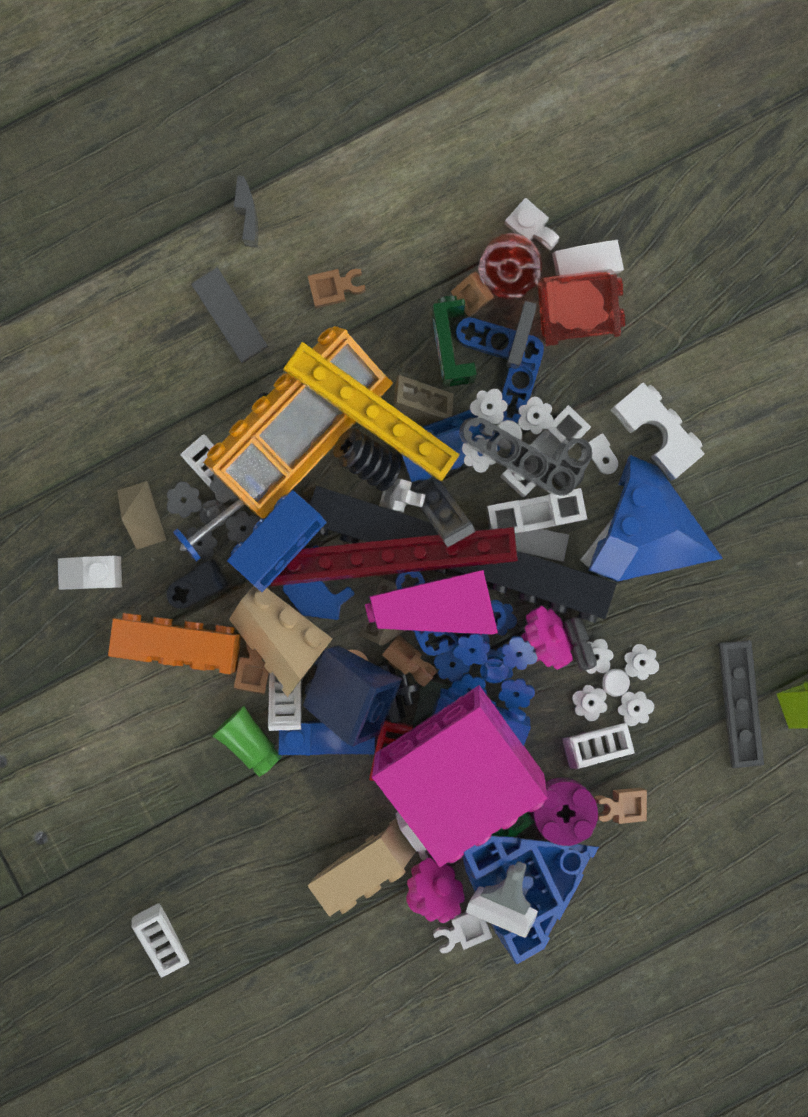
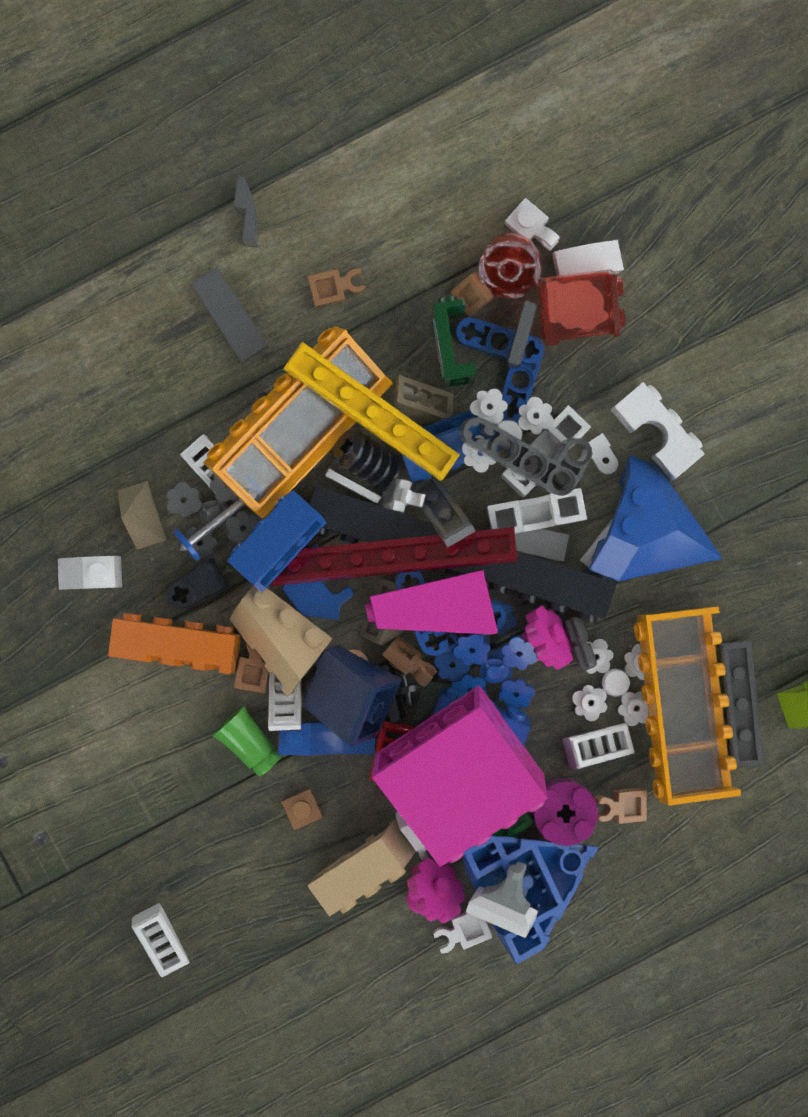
none -> medium nougat plate [282,787,323,830]
none -> white piece [325,469,381,505]
none -> window [634,607,741,806]

